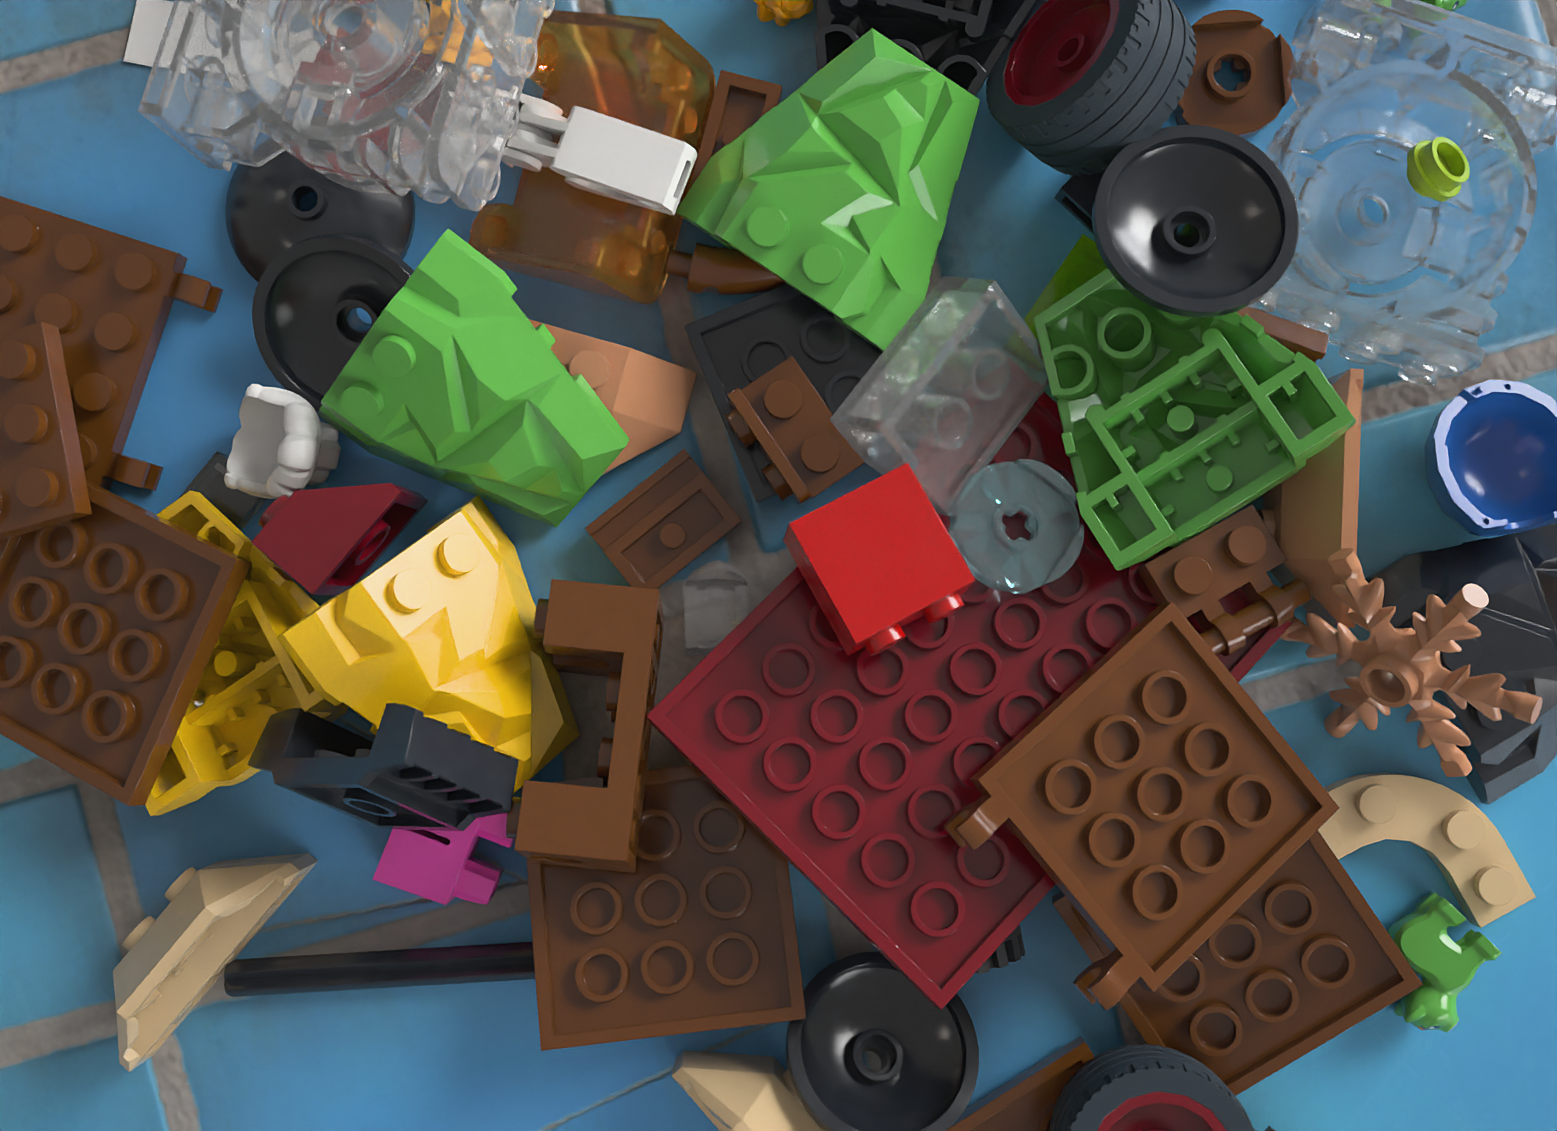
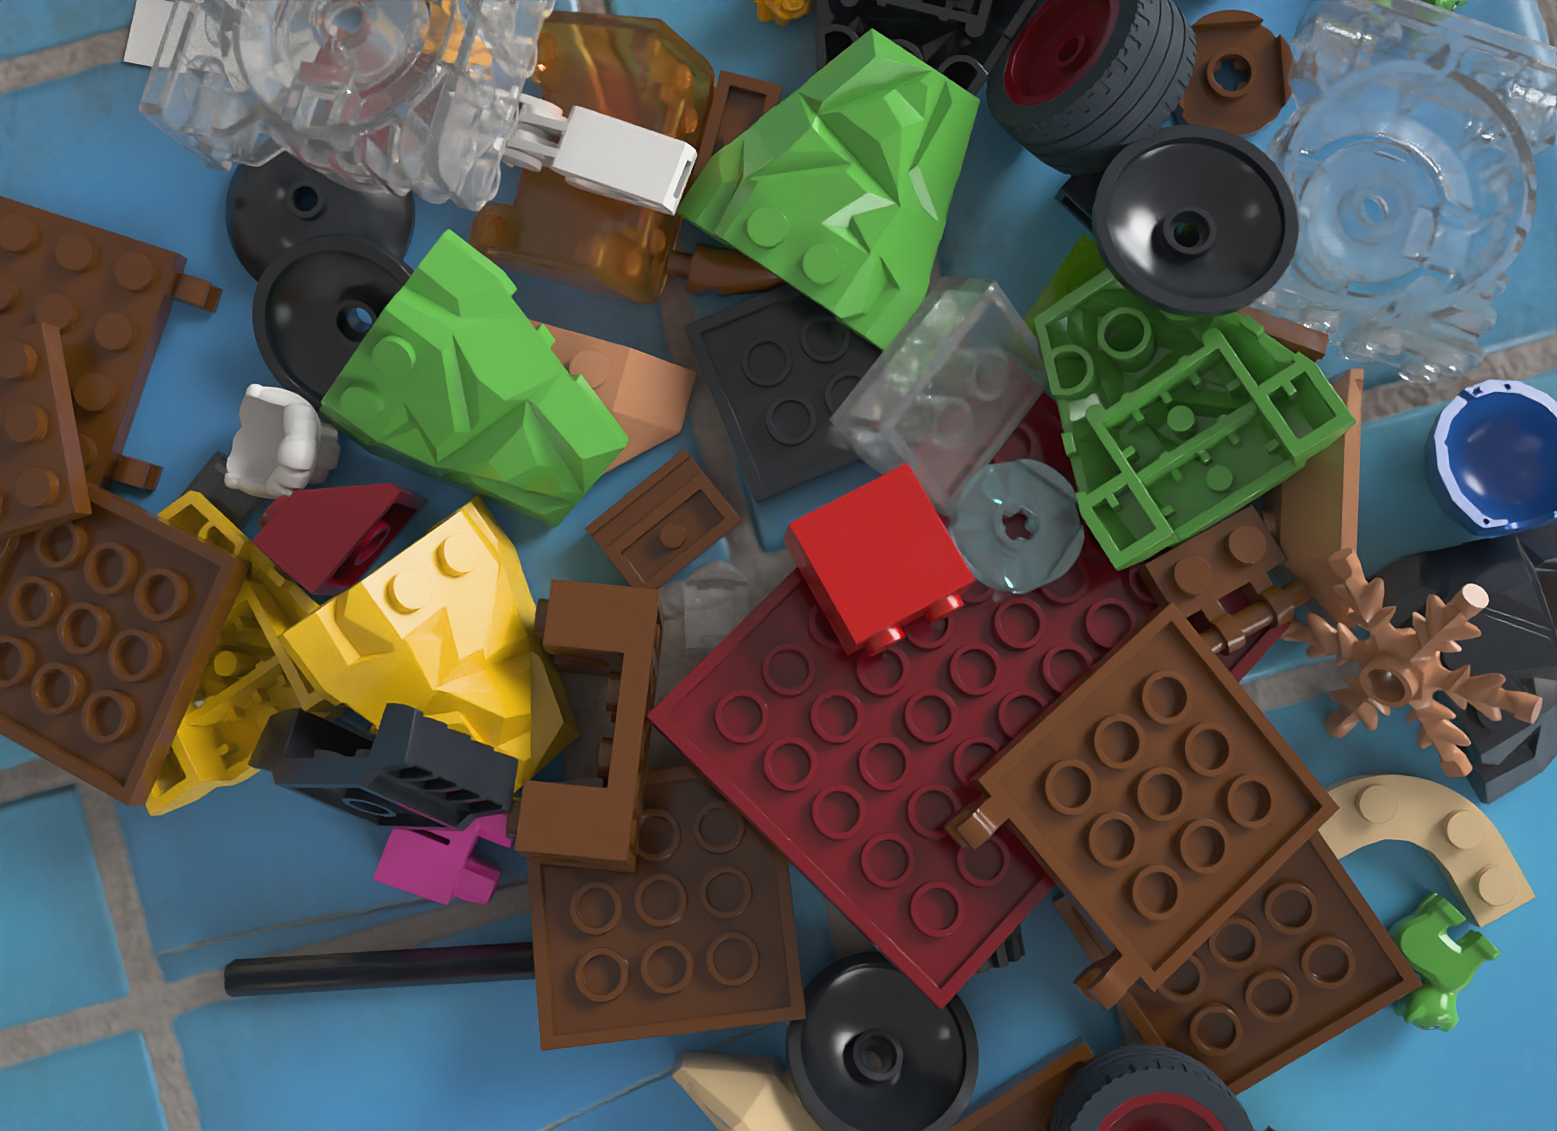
tan wedge [113,853,318,1072] -> none
reddish brown bracket [724,356,865,507] -> none
lime plate [1406,137,1470,202] -> none

